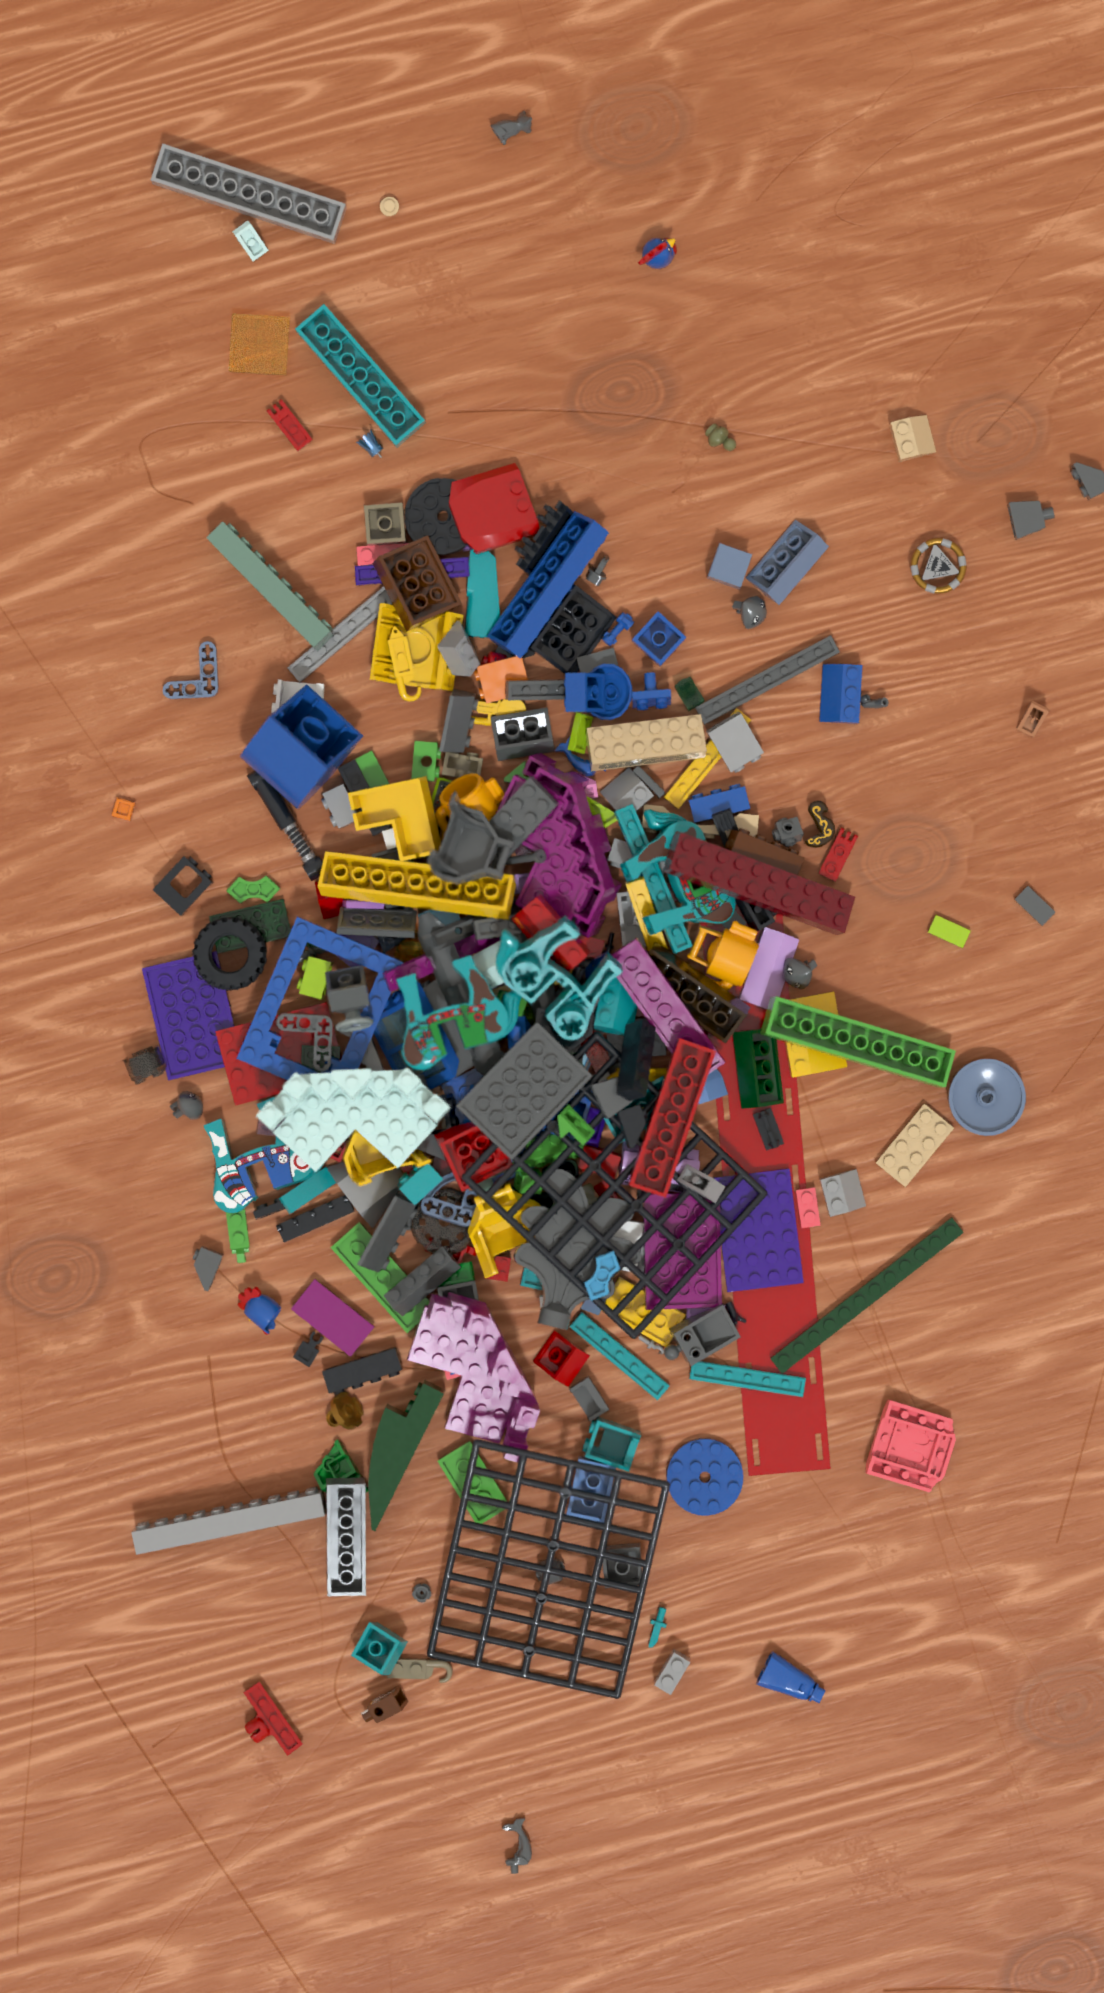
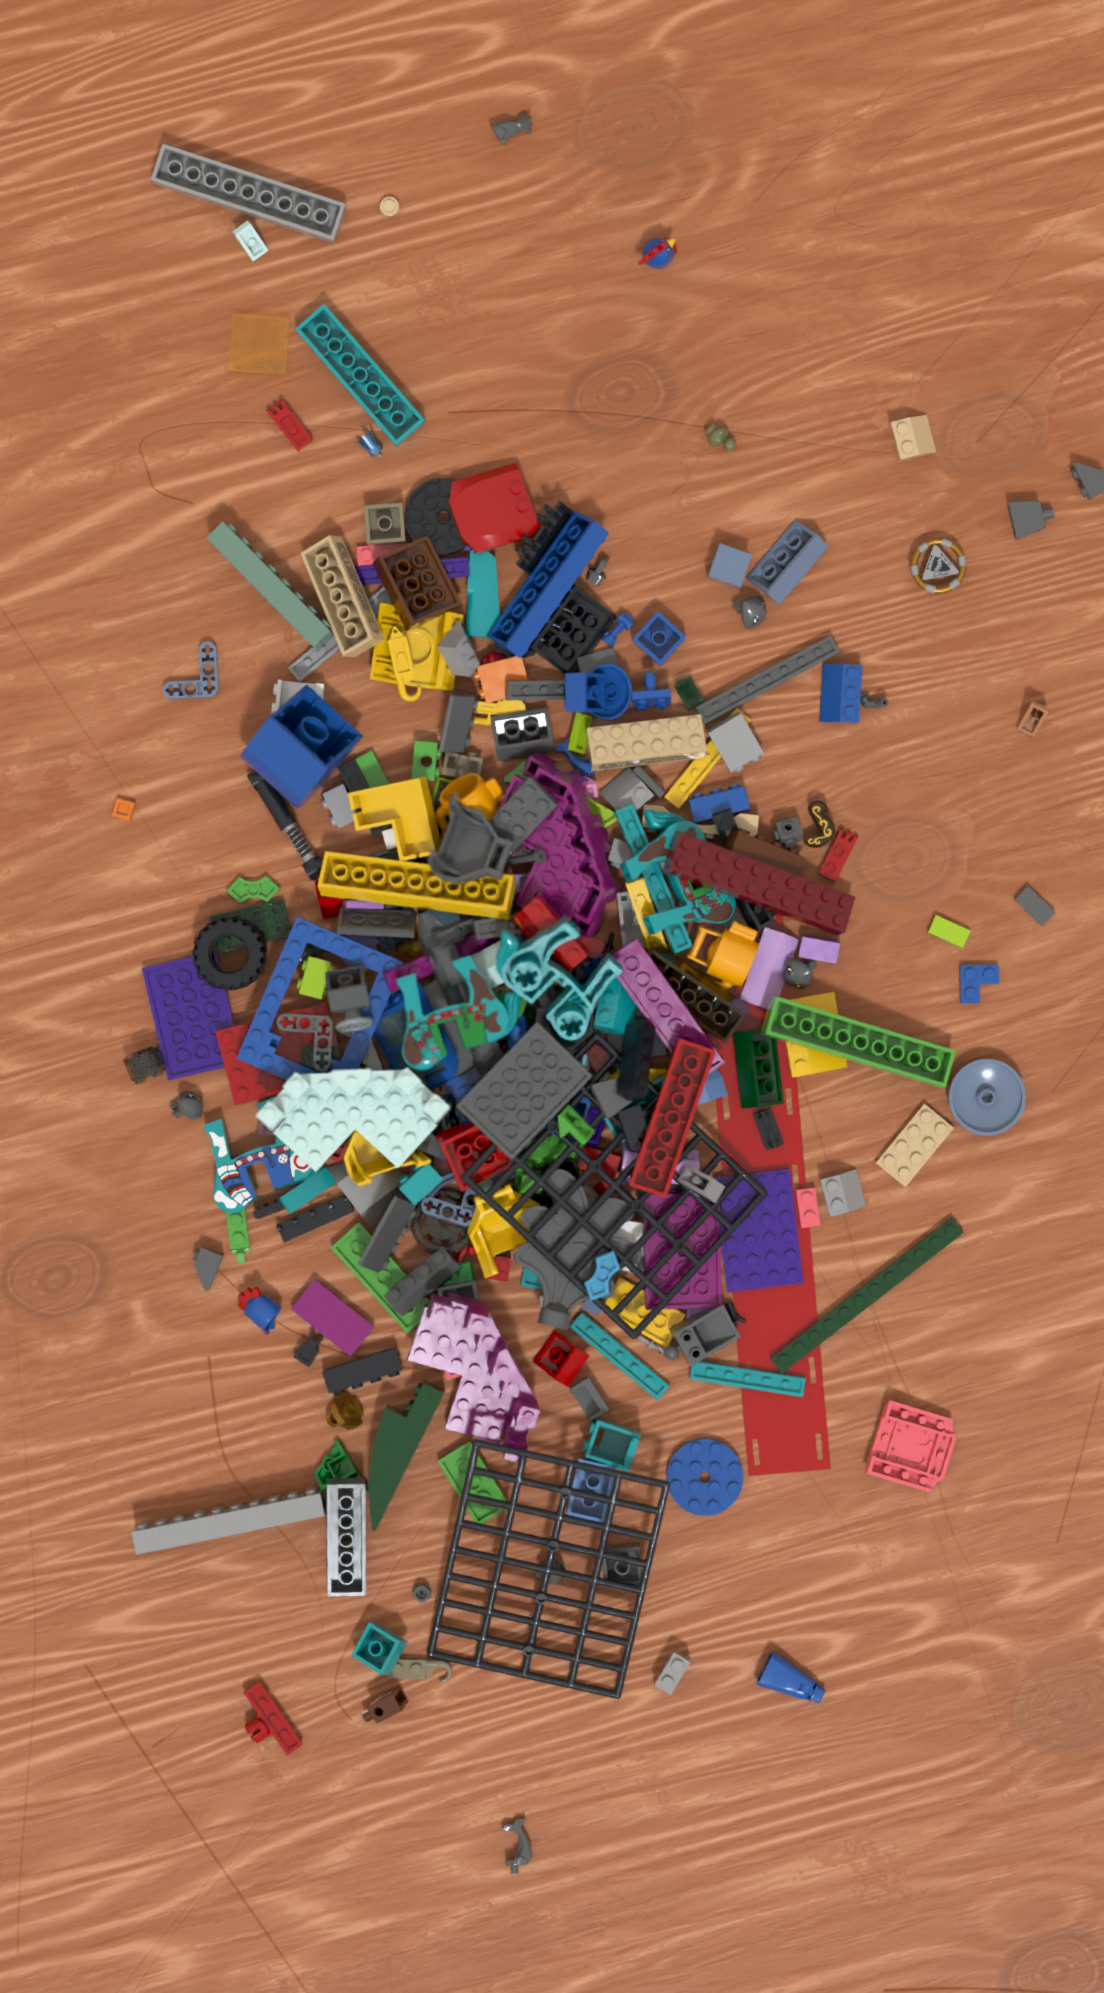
black window [153,856,214,916] -> none
teal piece [648,1607,667,1648] -> none
none -> tan brick [300,535,385,657]
none -> hinge [798,933,840,964]
none -> blue plate [960,965,999,1004]

